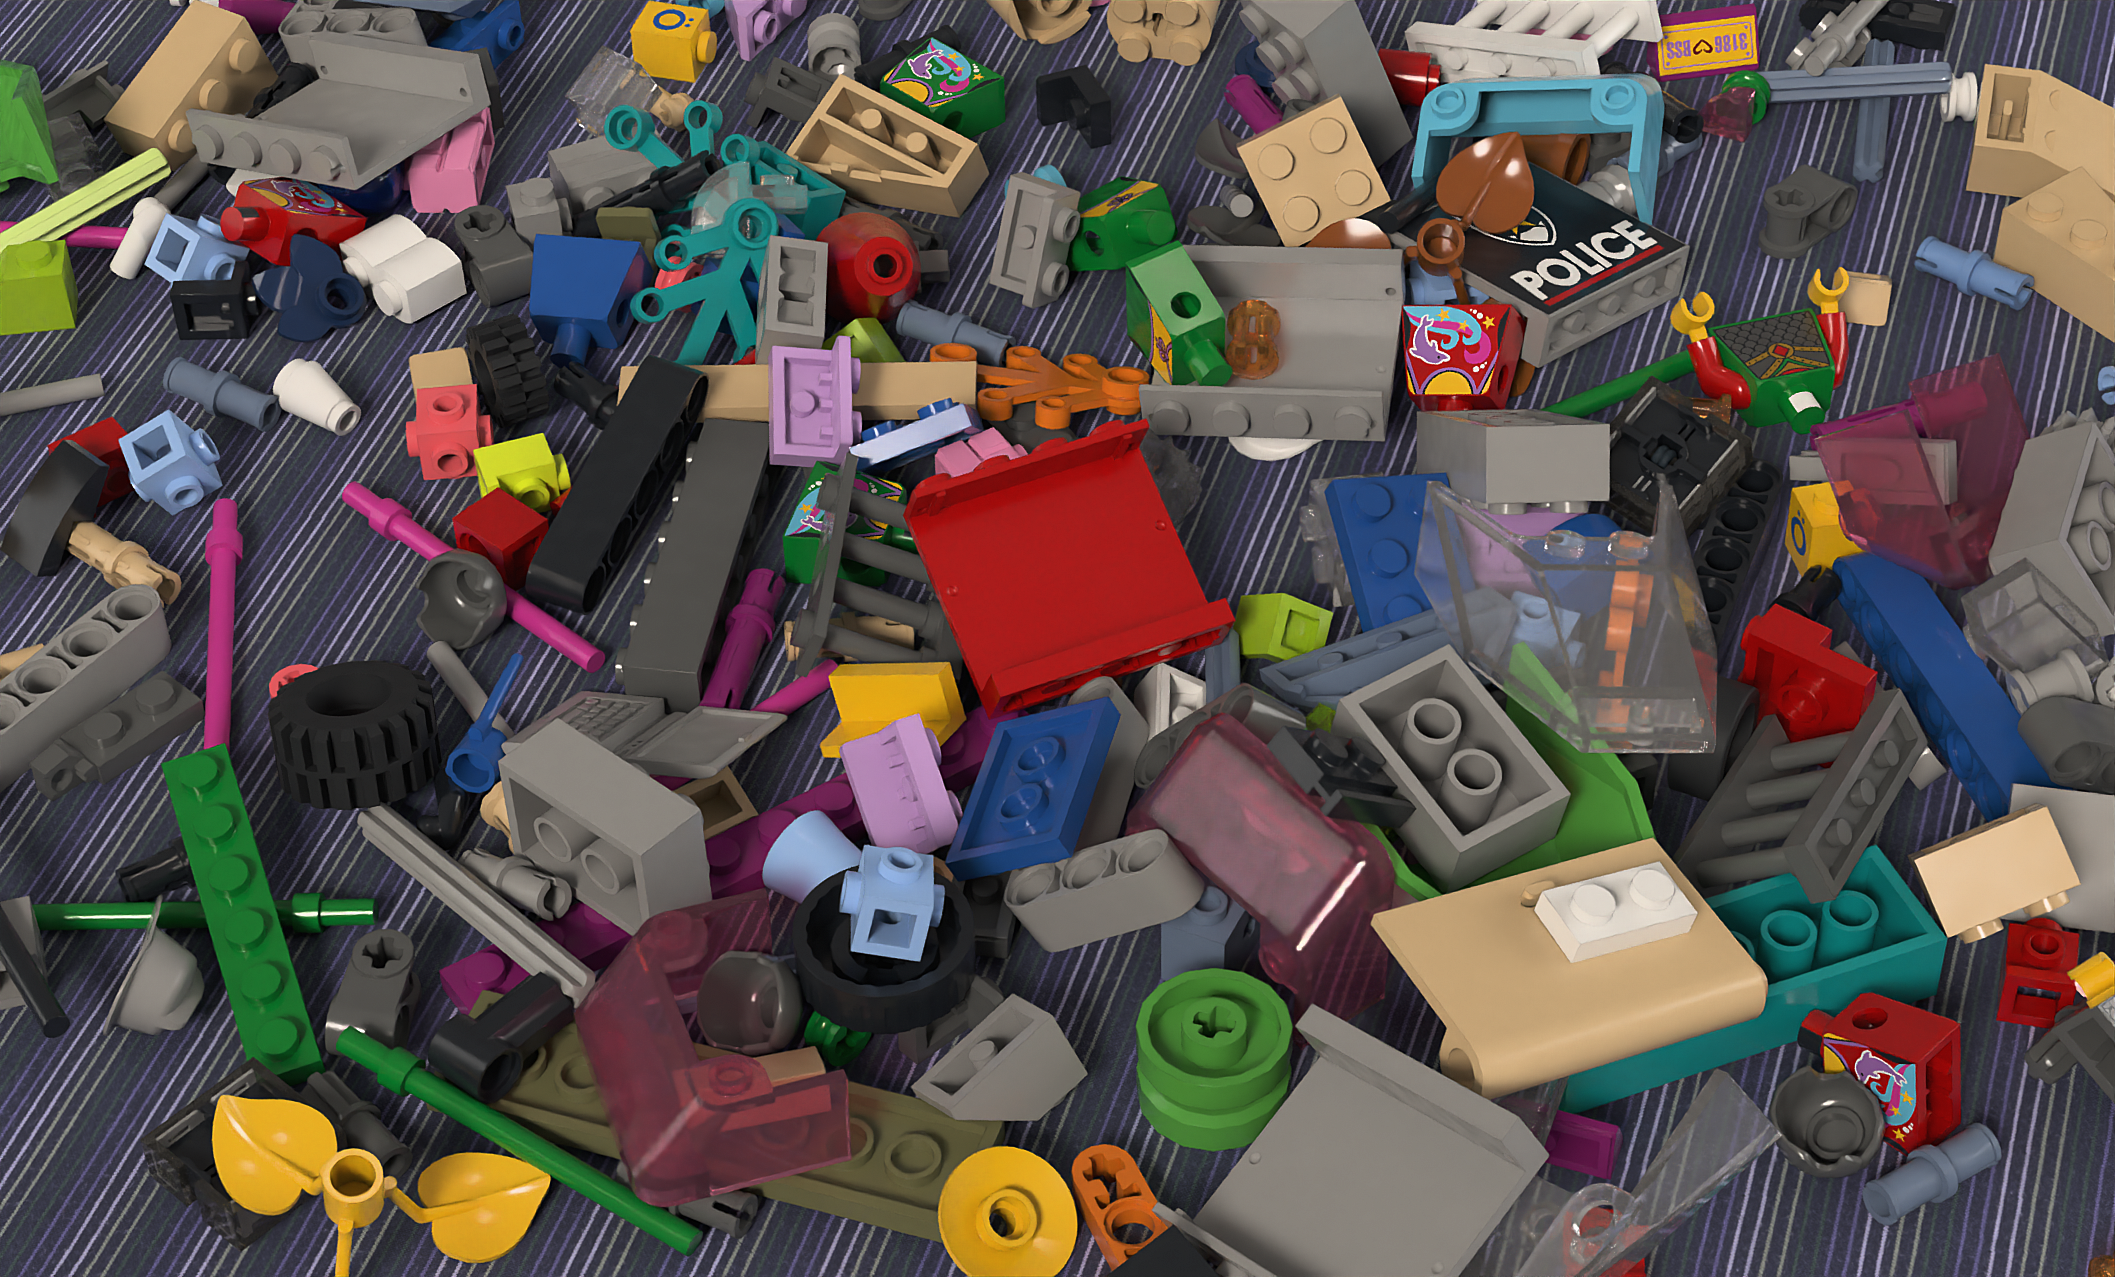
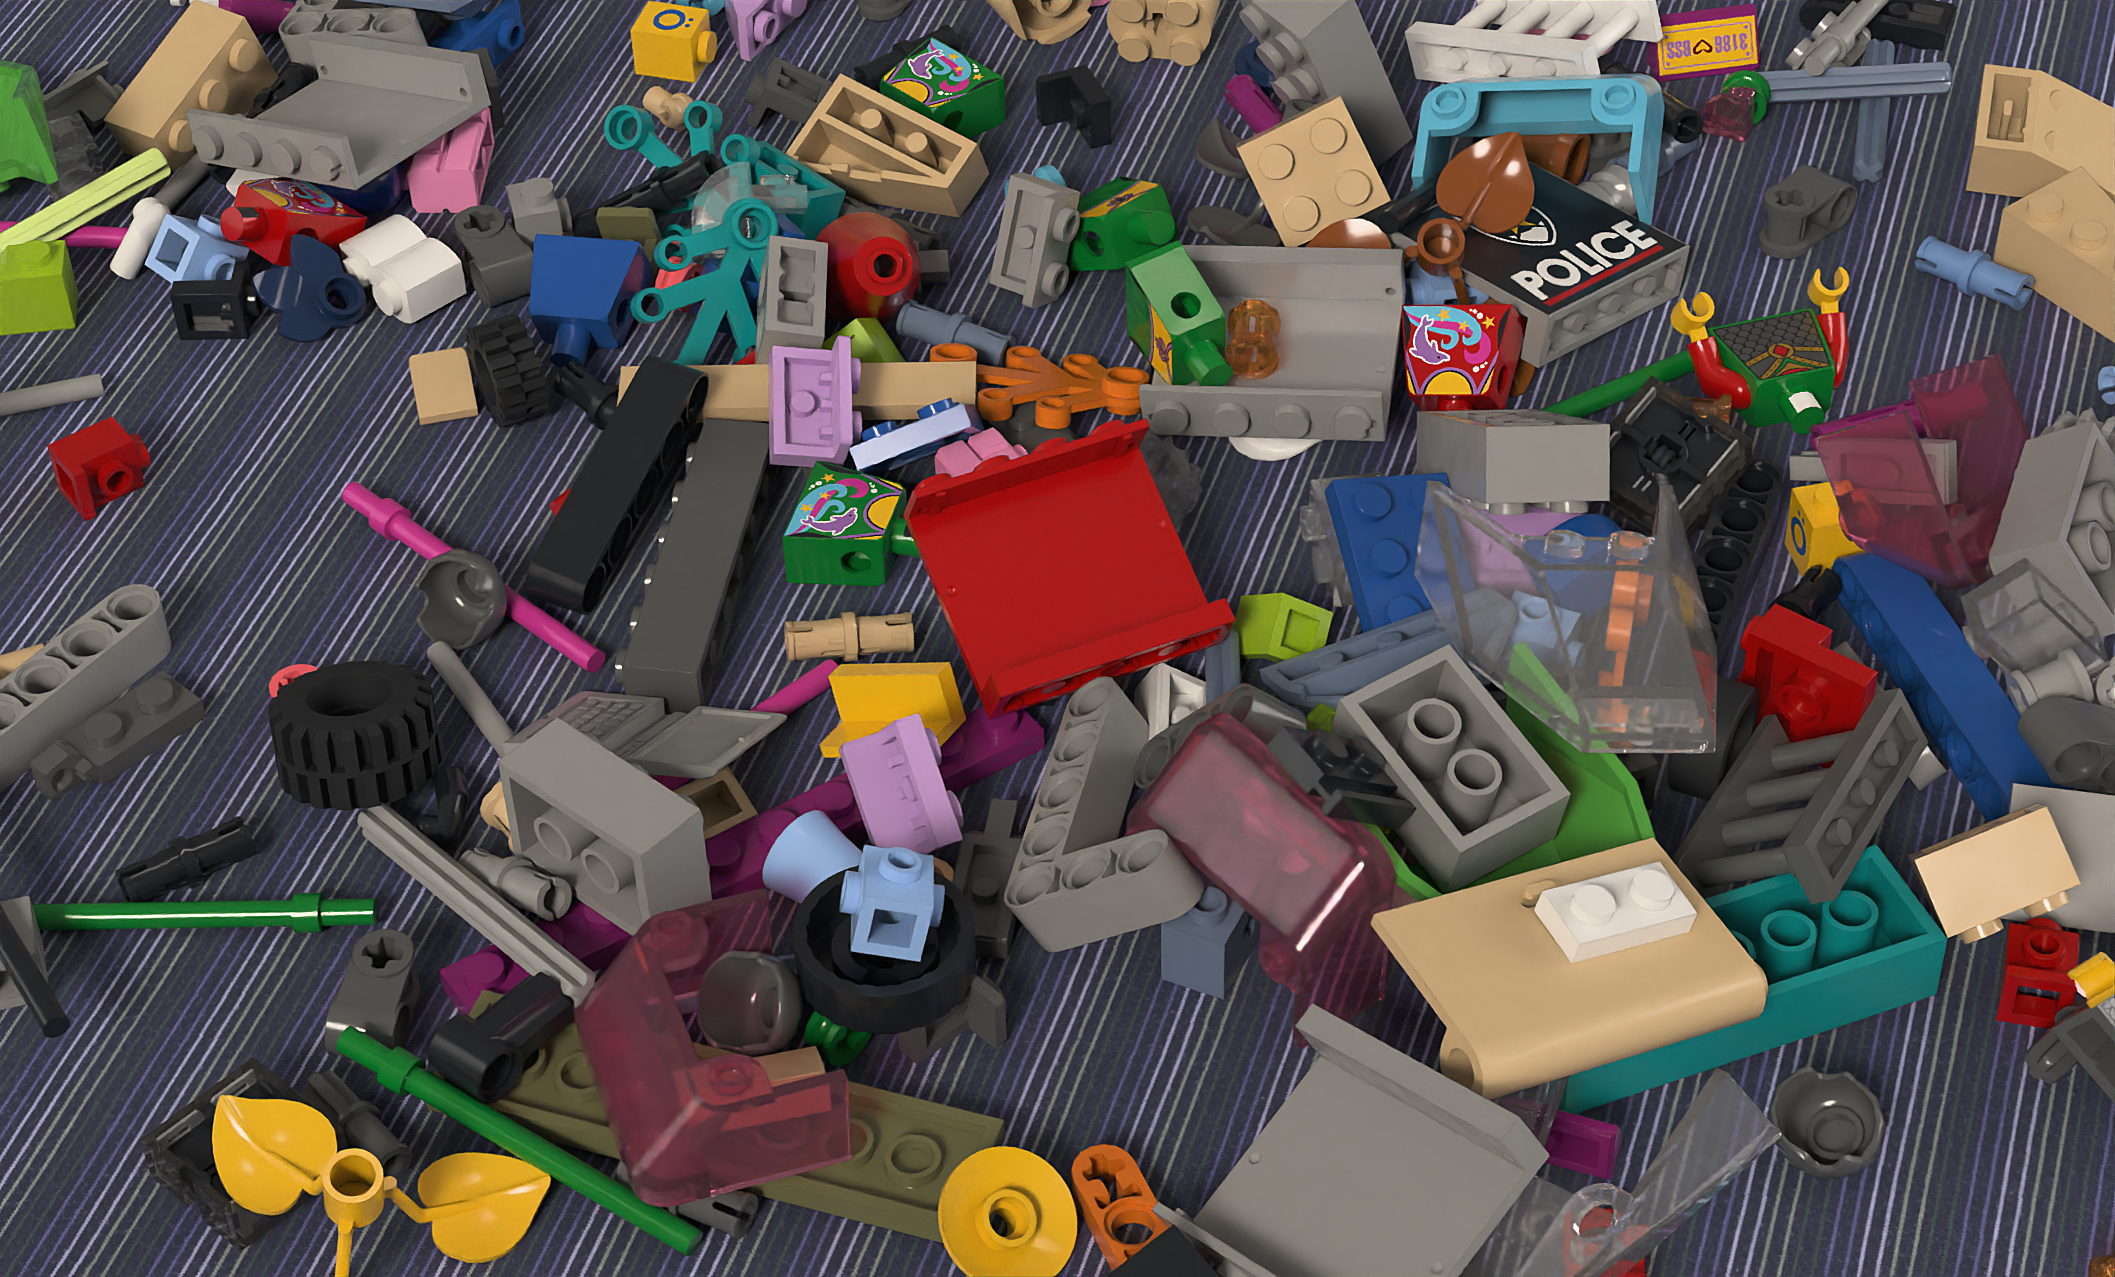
black slope [0,440,110,577] -> none
tan pin [65,521,182,608] -> none
light grey piece [103,895,205,1037] -> none
light blue brick [118,409,223,516] -> none
green plate [161,743,326,1090] -> none
sand blue pin [163,357,282,432] -> none
dark pink bar [204,498,243,755] -> none
white cone [273,359,361,436] -> none
coral brick [406,384,494,481] -> none
blue plant [445,653,524,793] -> none
red brick [452,488,549,591] -> none
neon yellow brick [473,433,571,513] -> none
light grey brick [547,127,664,219] -> none
clear brick [565,45,662,137] -> none
magenta pin [698,568,786,710] -> none
dark grey fence [790,452,963,685] -> none
light grey wheel [807,13,861,83] -> none
light grey slope [911,993,1088,1121] -> none
blue plate [945,696,1121,882] -> none
bright green wheel [1136,968,1293,1152] -> none
light grey bar [1220,184,1253,218] -> none
red brick [1378,48,1442,107] -> none
red torso [1797,992,1961,1157] -> none
tan slope [1832,271,1892,326] -> none
sand blue pin [1862,1123,2002,1225] -> none
white bush [1939,72,1977,122] -> none

